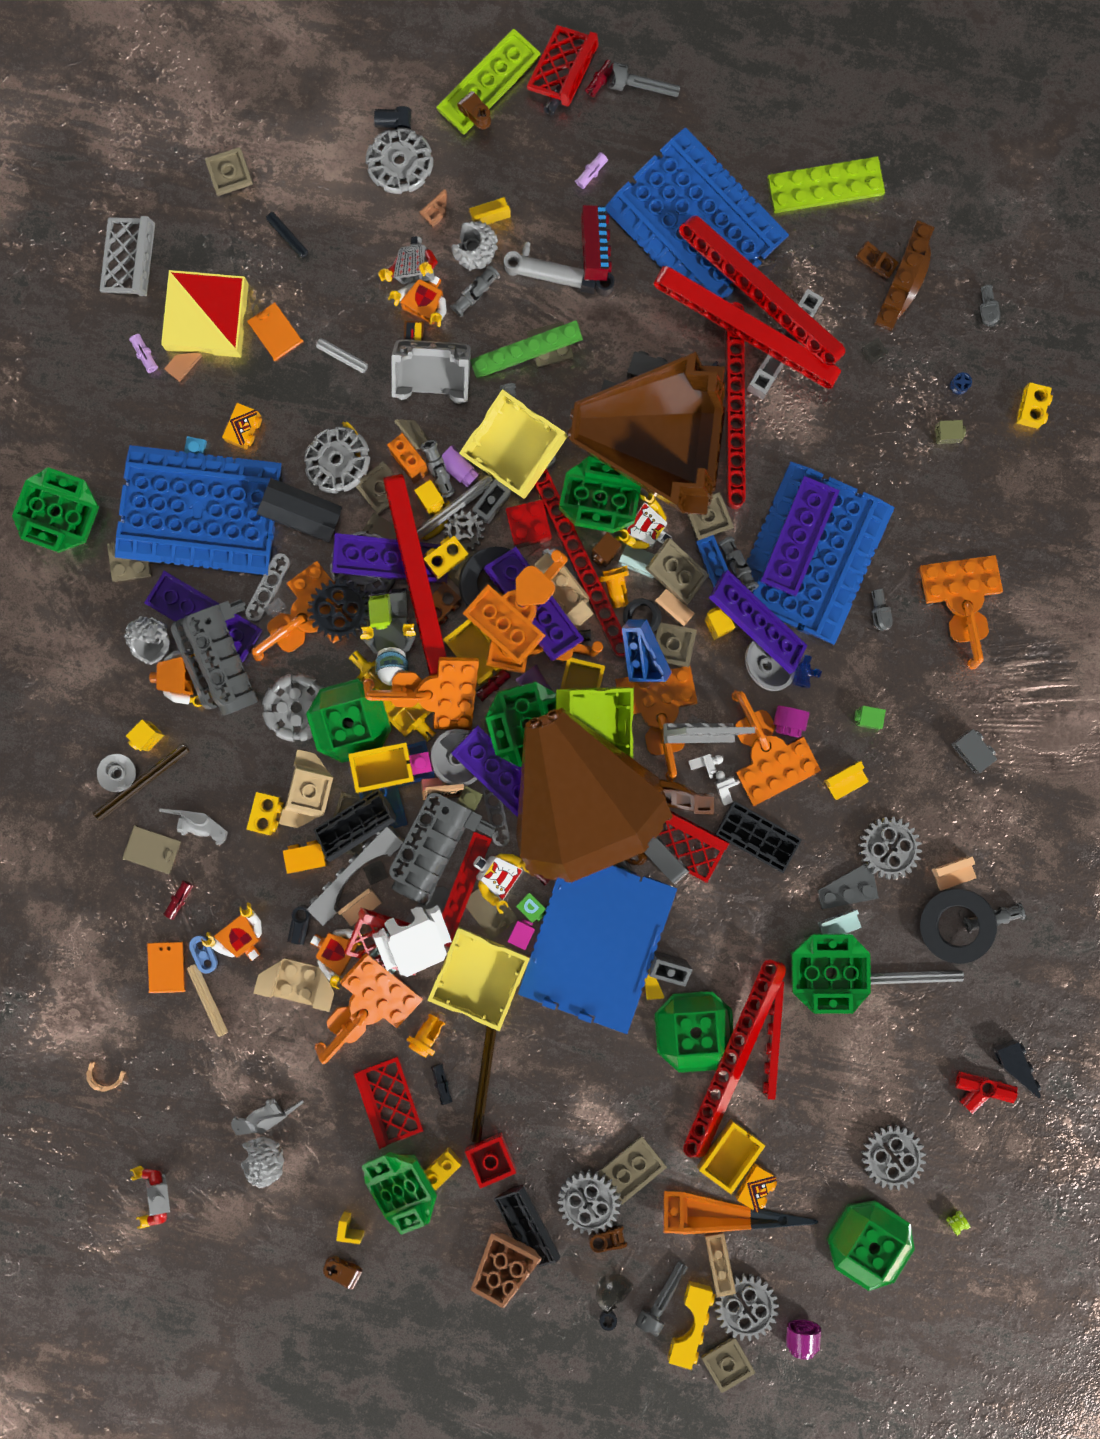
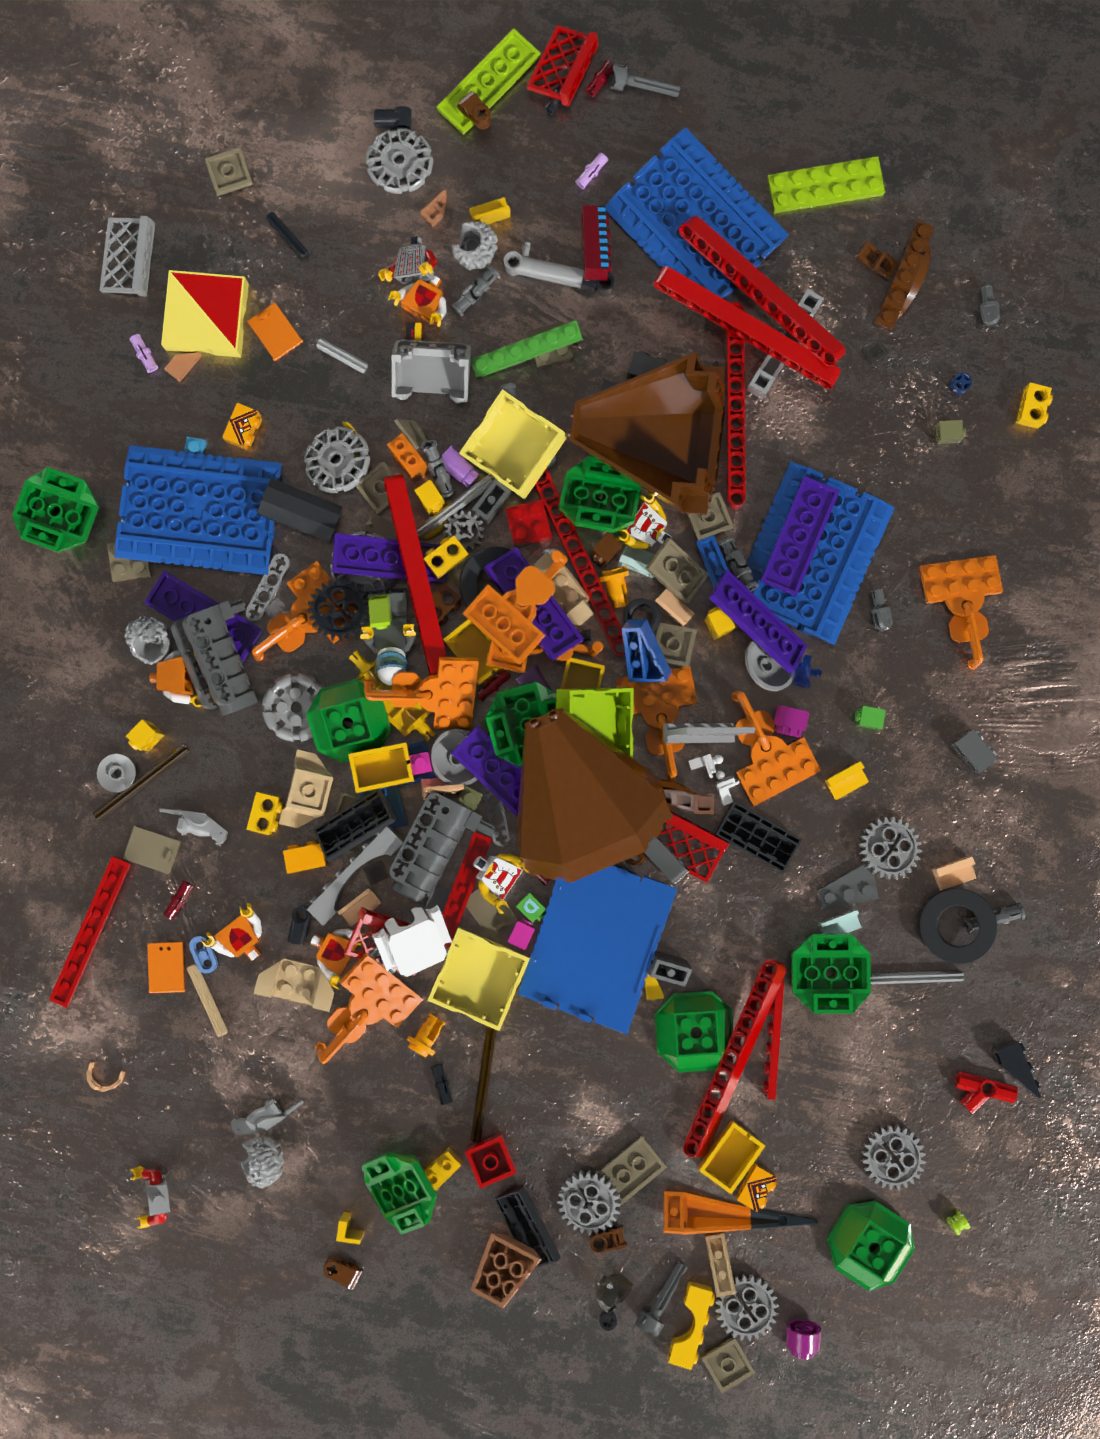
red fence [353,1057,423,1149] -> none
none -> red plate [49,856,131,1008]

